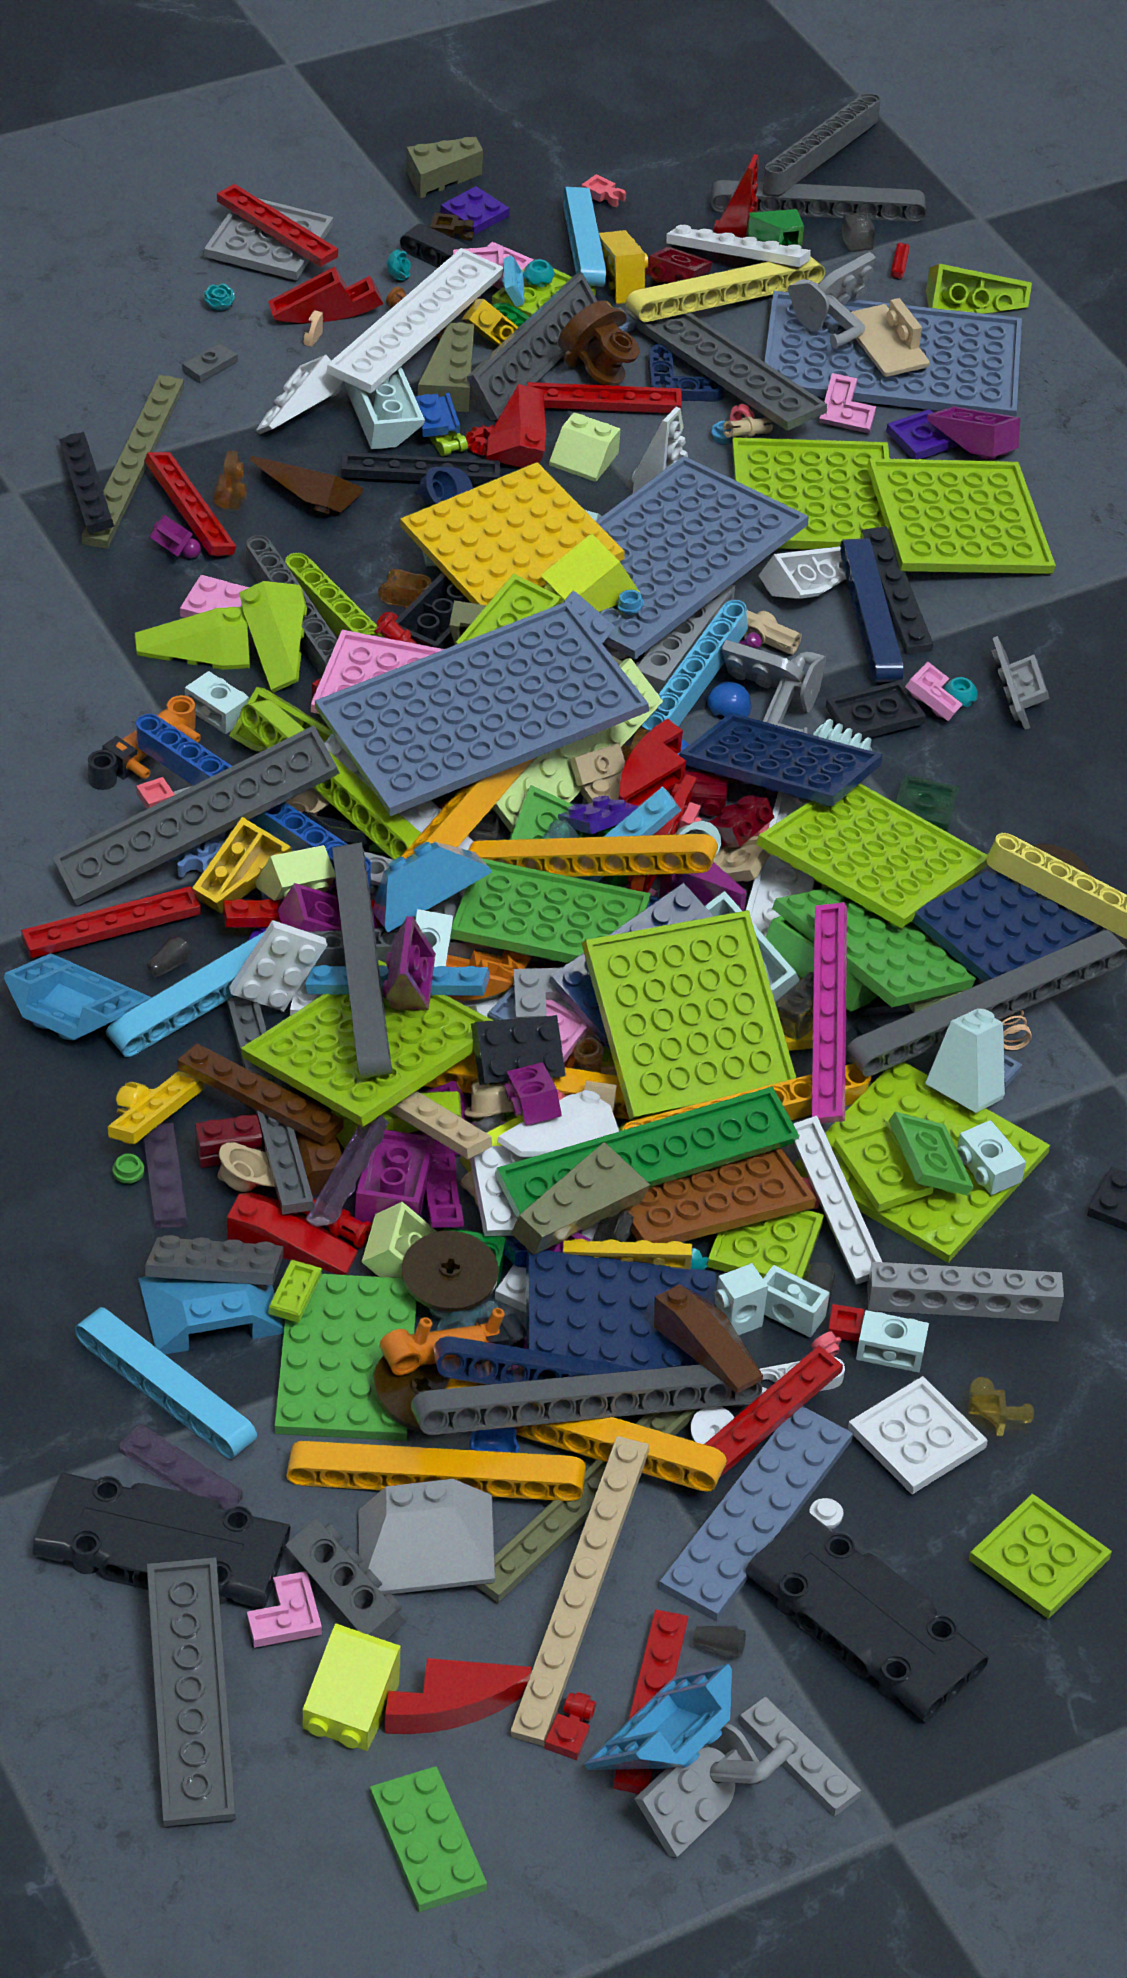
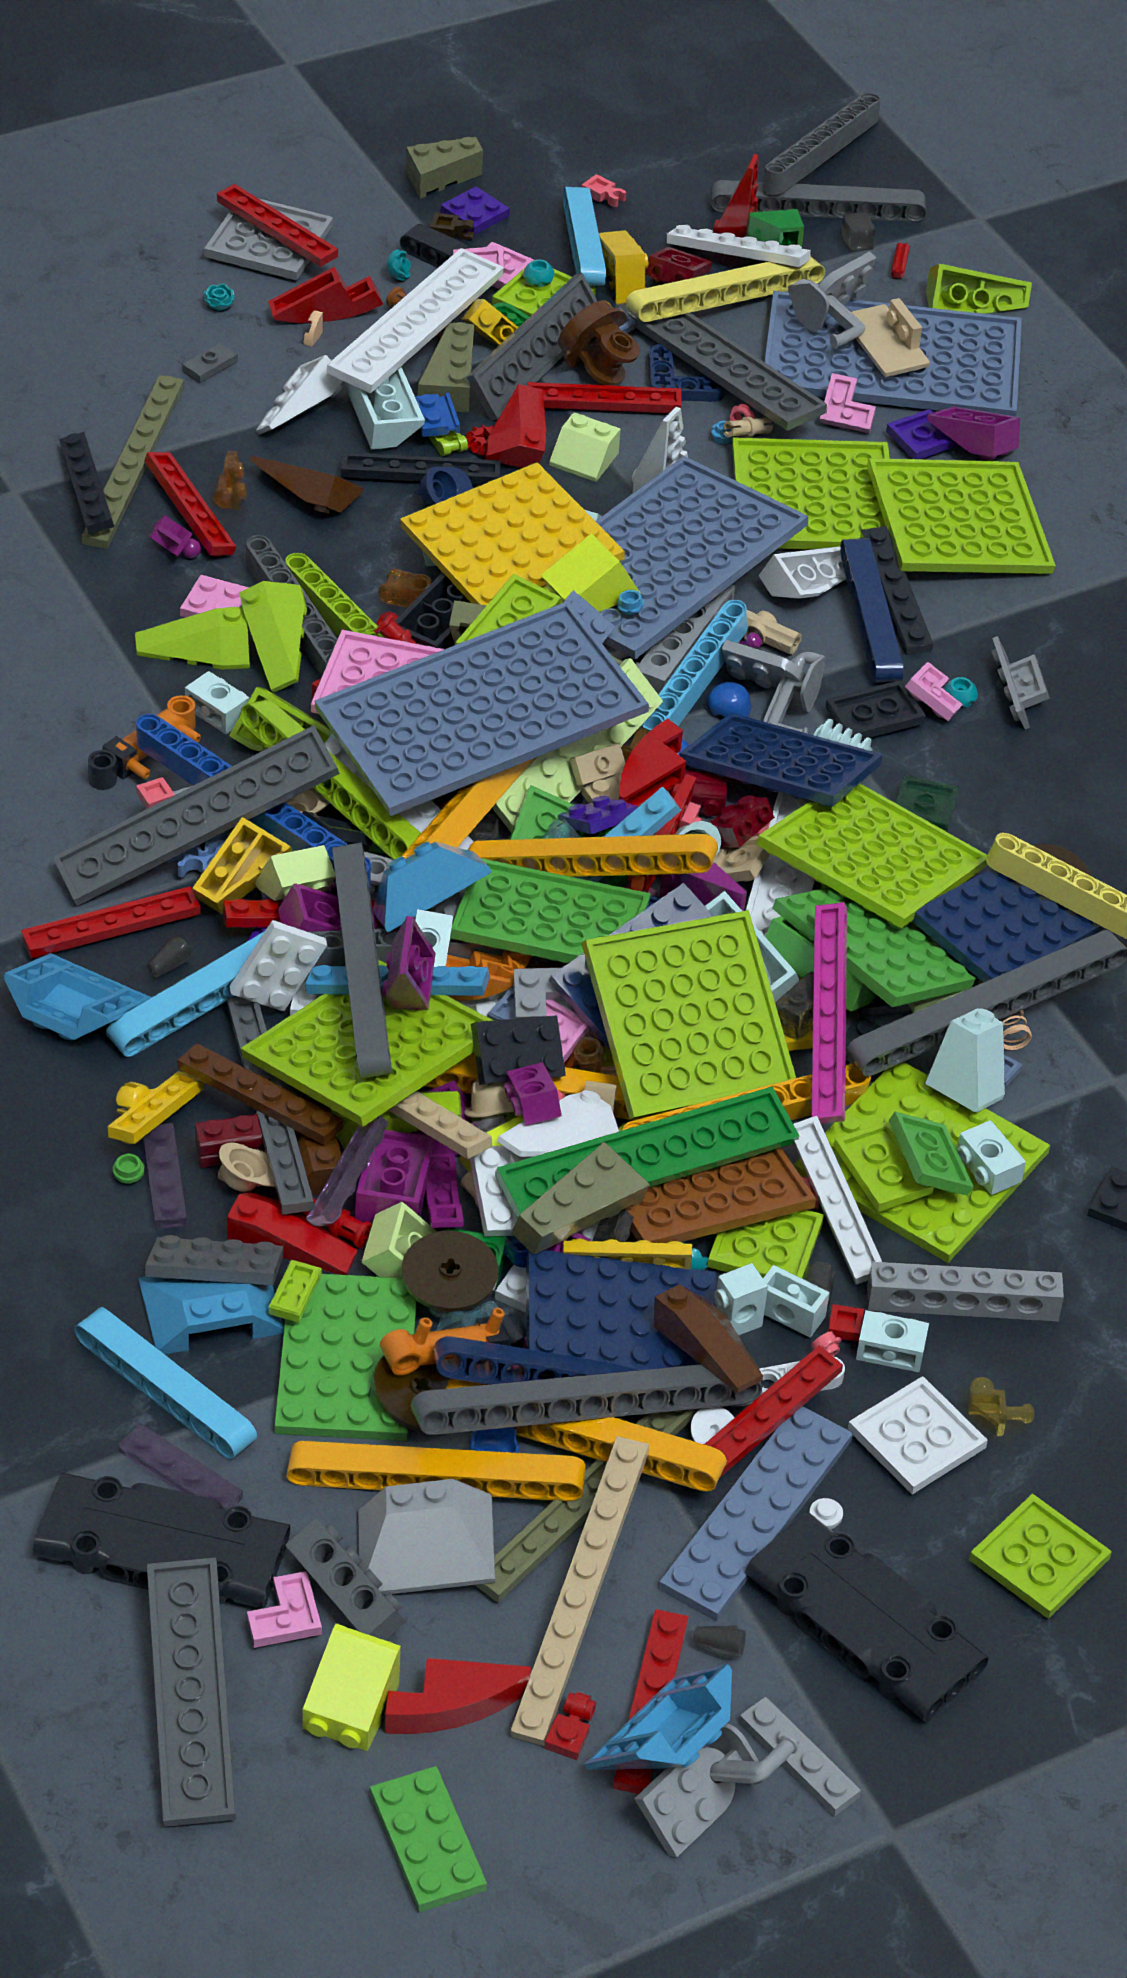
medium azure plate [502,255,524,307] -> none

